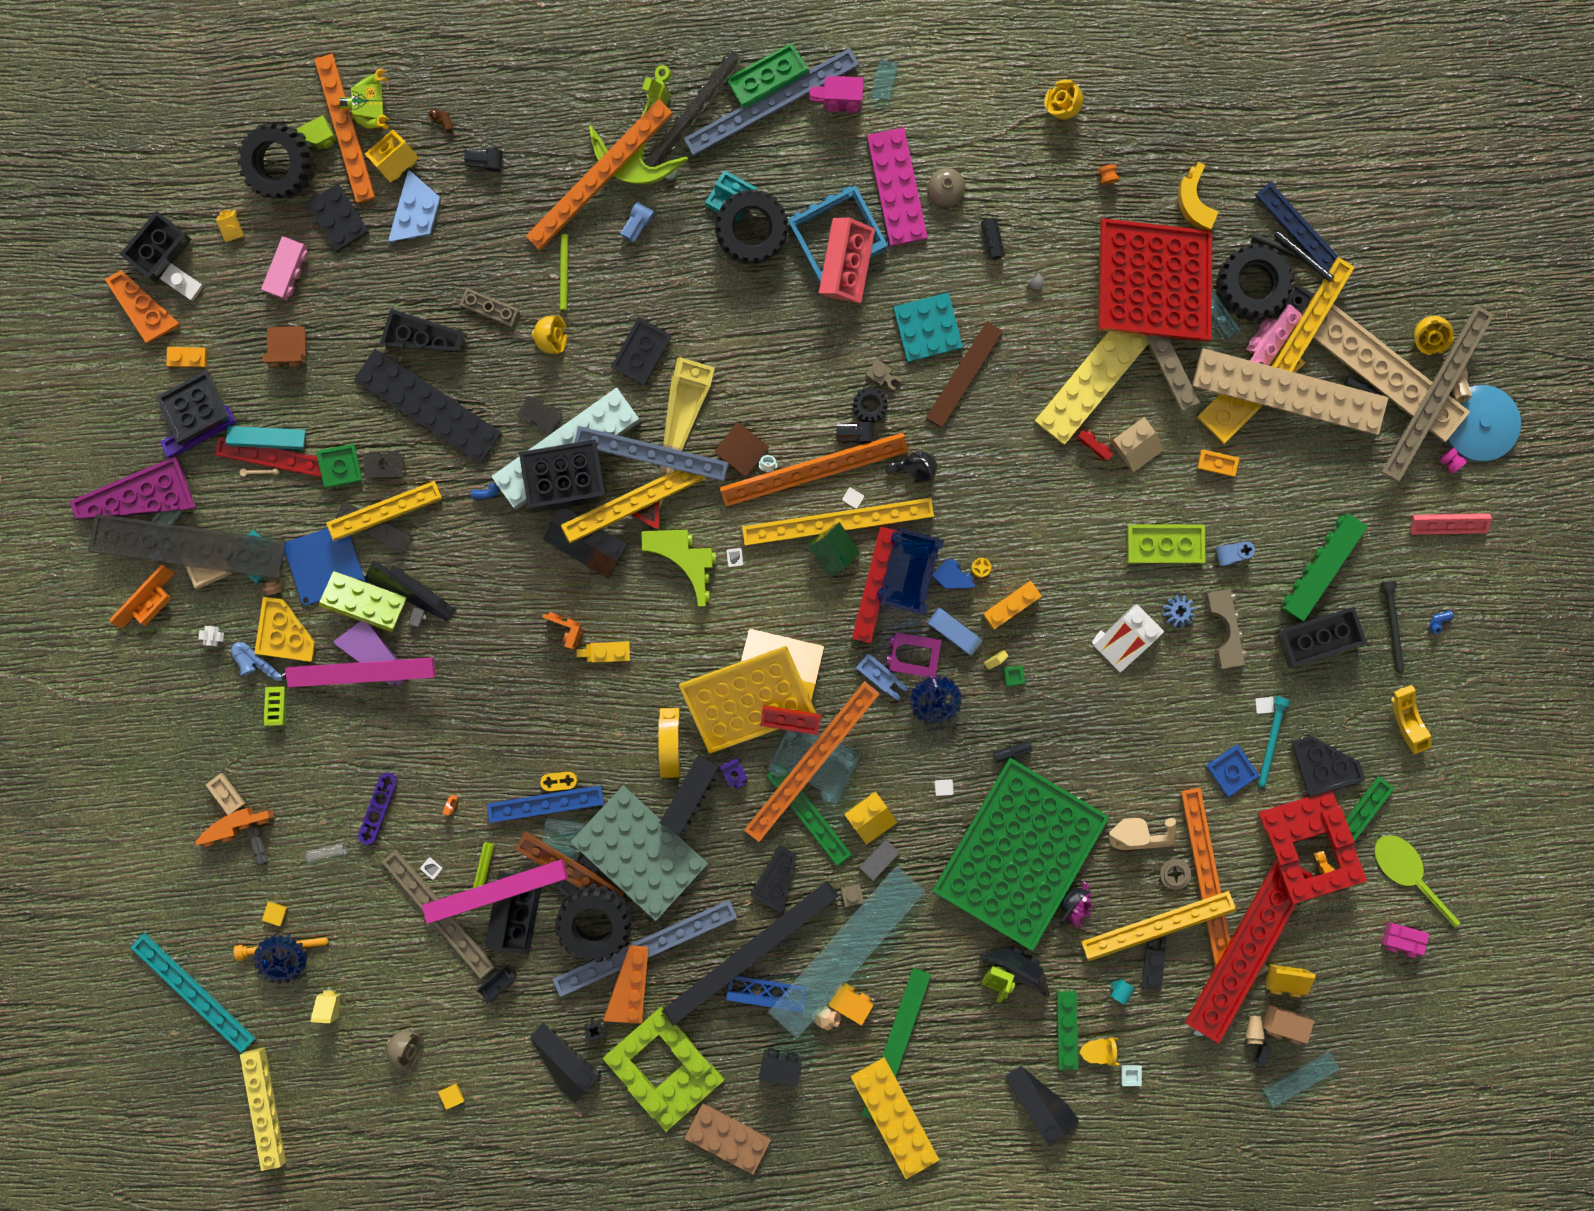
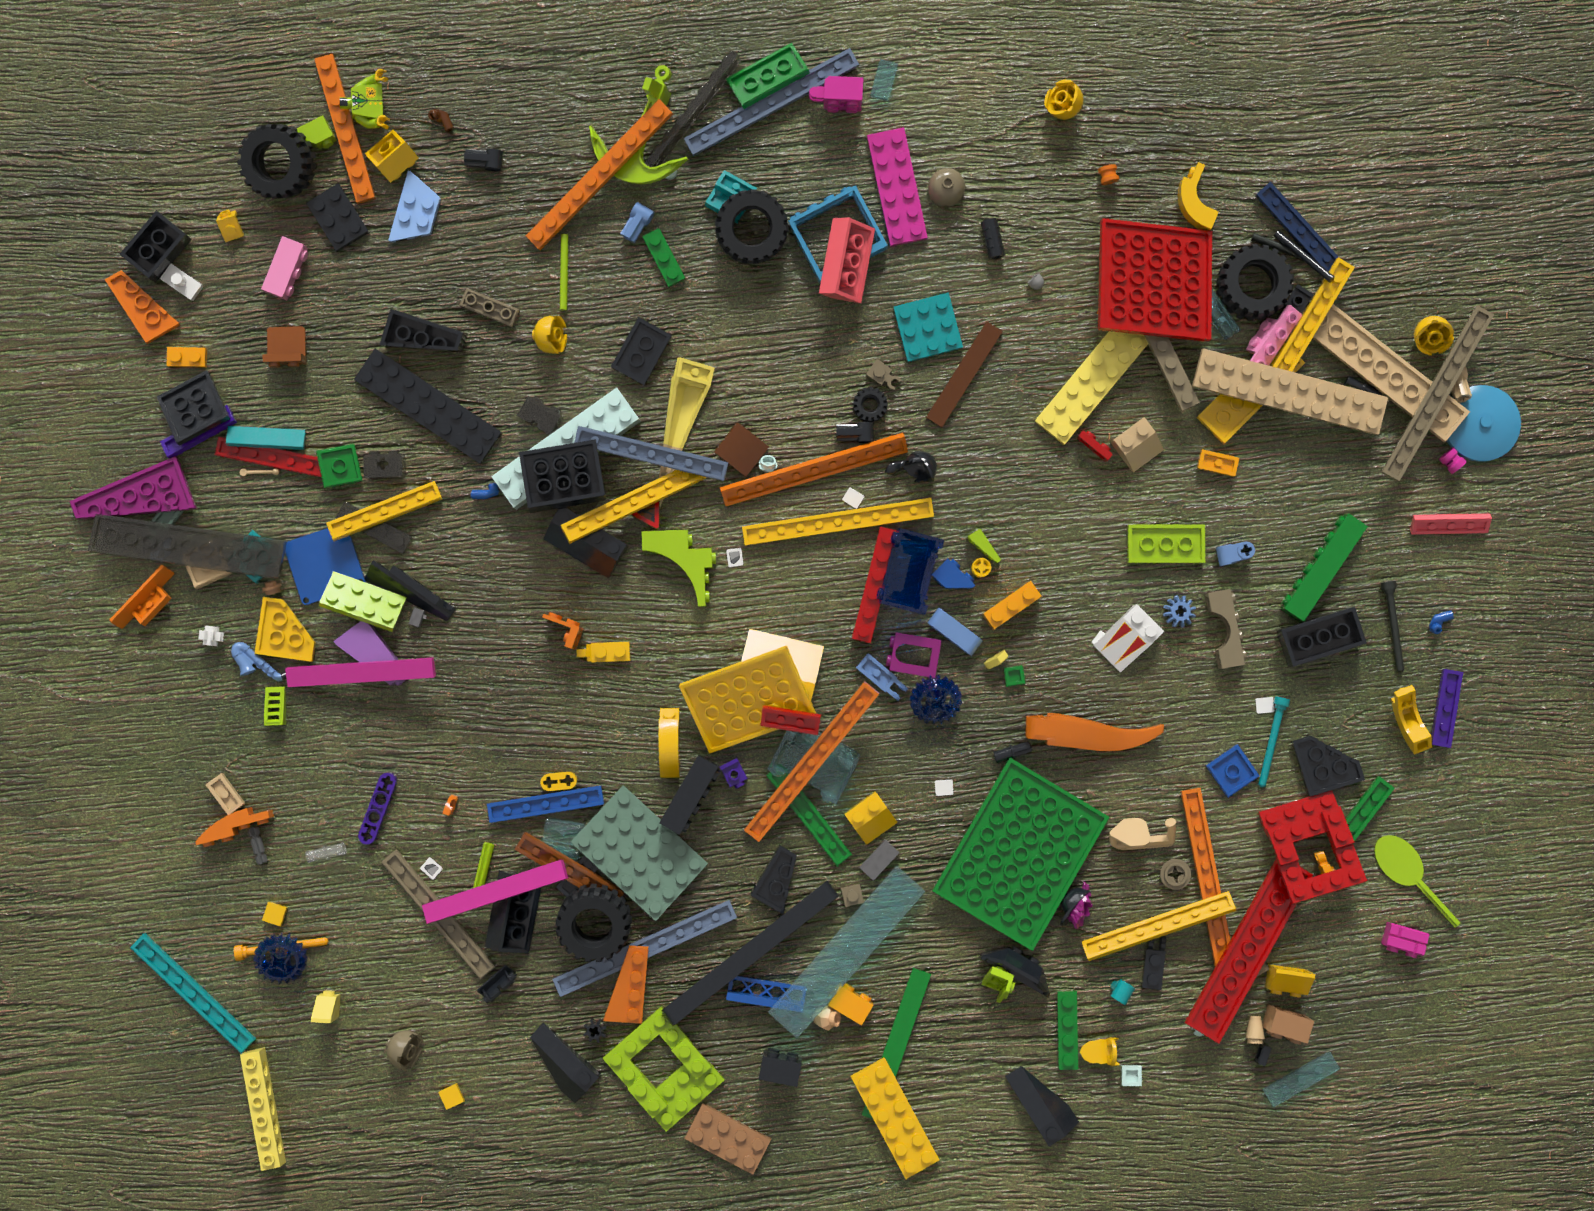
dark green slope [807,522,860,578] -> none
none -> green plate [642,228,686,288]
none -> lime slope [967,529,1001,564]
none -> orange animal [1026,713,1164,751]
none -> dark purple plate [1431,669,1463,748]

